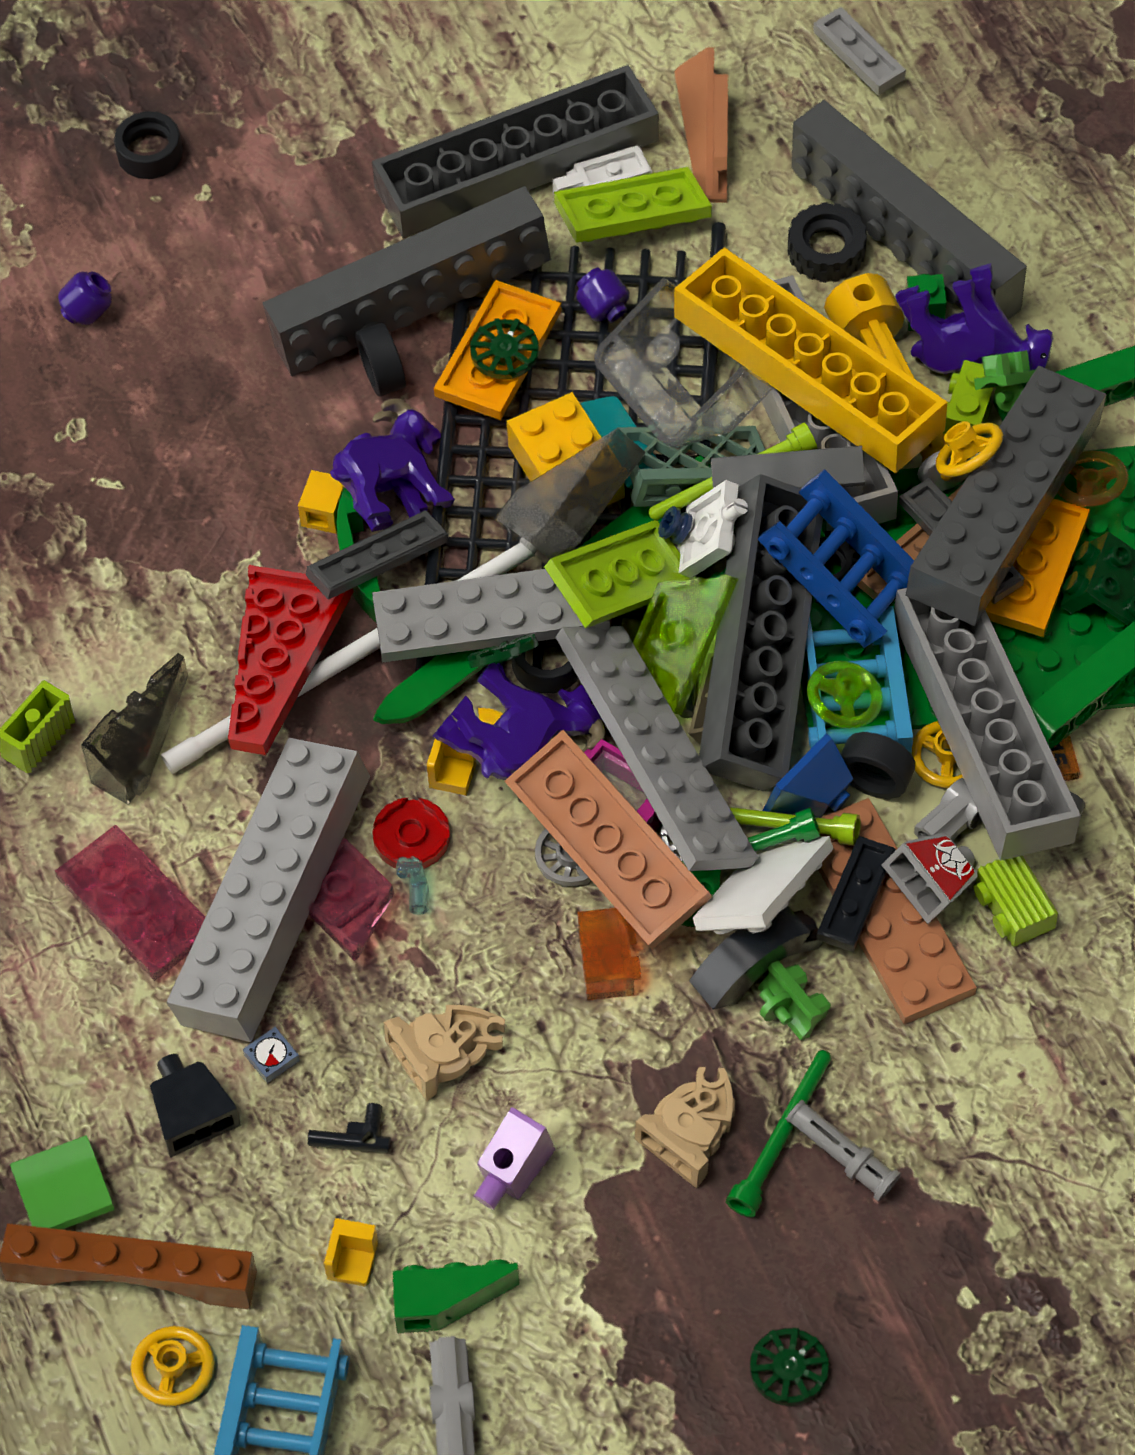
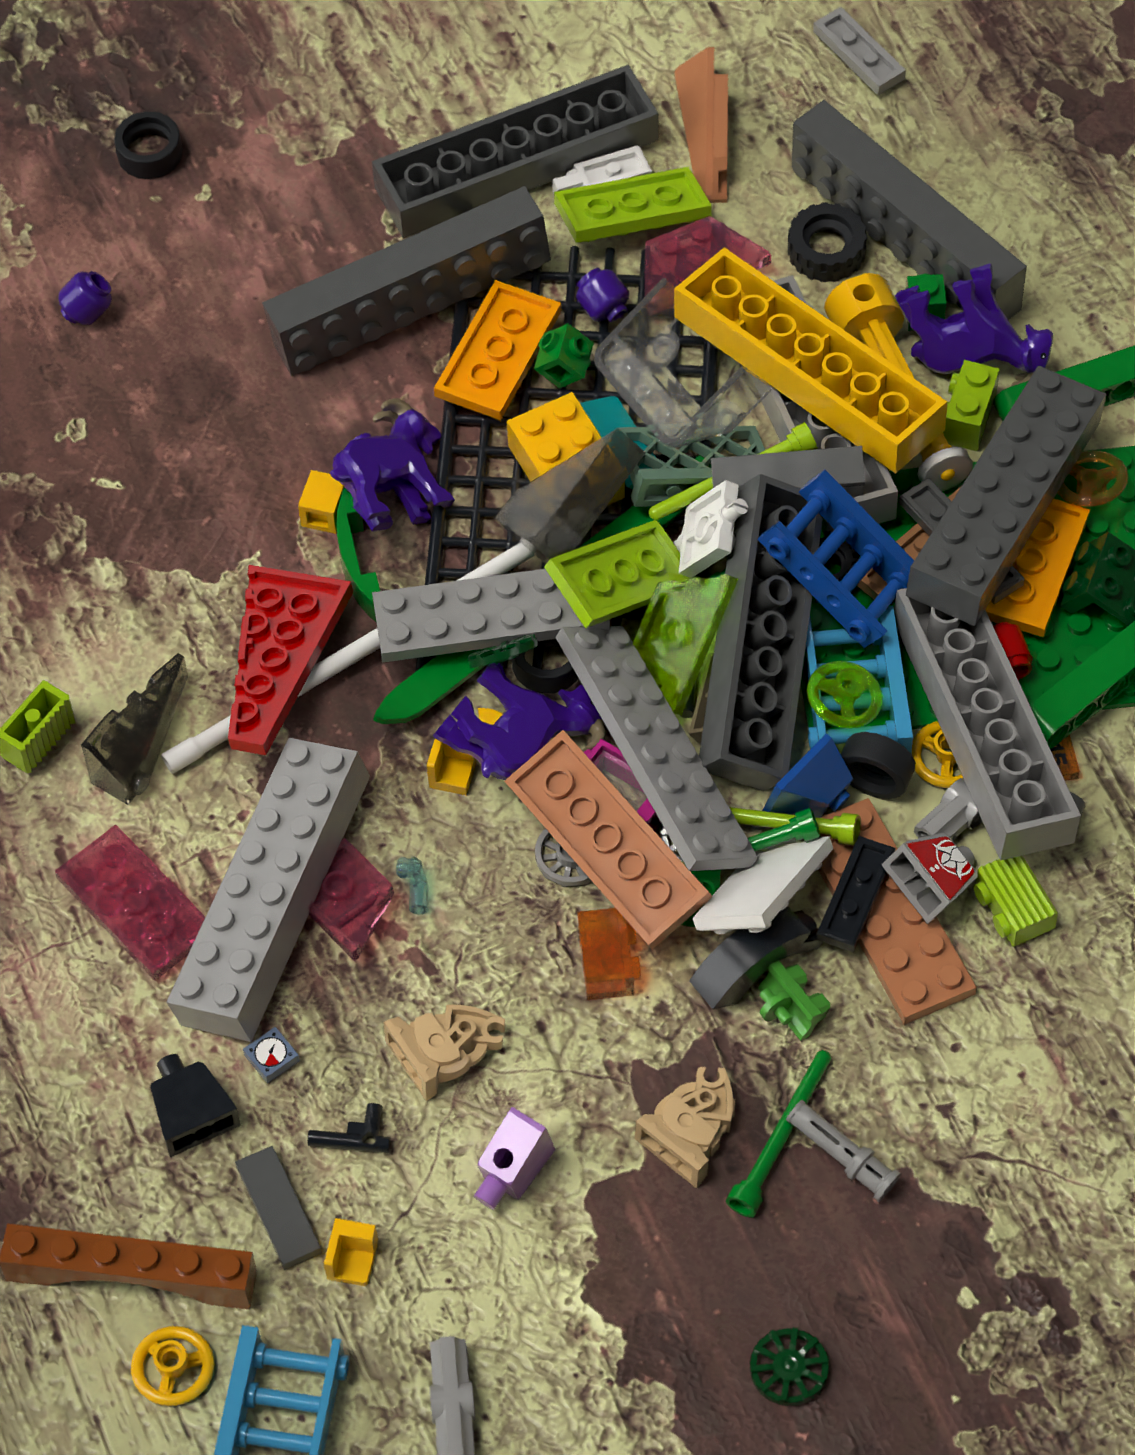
bright green slope [10,1135,115,1230] -> none
dark grey tile [306,510,449,600] -> none
black tyre [355,323,406,396] -> none
red tile [372,797,450,871] -> none
green slope [393,1259,520,1333] -> none
dark green wheel [470,318,539,379] -> none
dark blue bush [658,506,693,545] -> none
yellow piece [936,421,1003,477] -> none
bright green hips [974,350,1035,412] -> none
none -> dark grey tile [235,1145,322,1270]
none -> green brick [534,323,594,389]
none -> clear pink wing [645,216,771,314]
none -> red brick [993,622,1033,680]

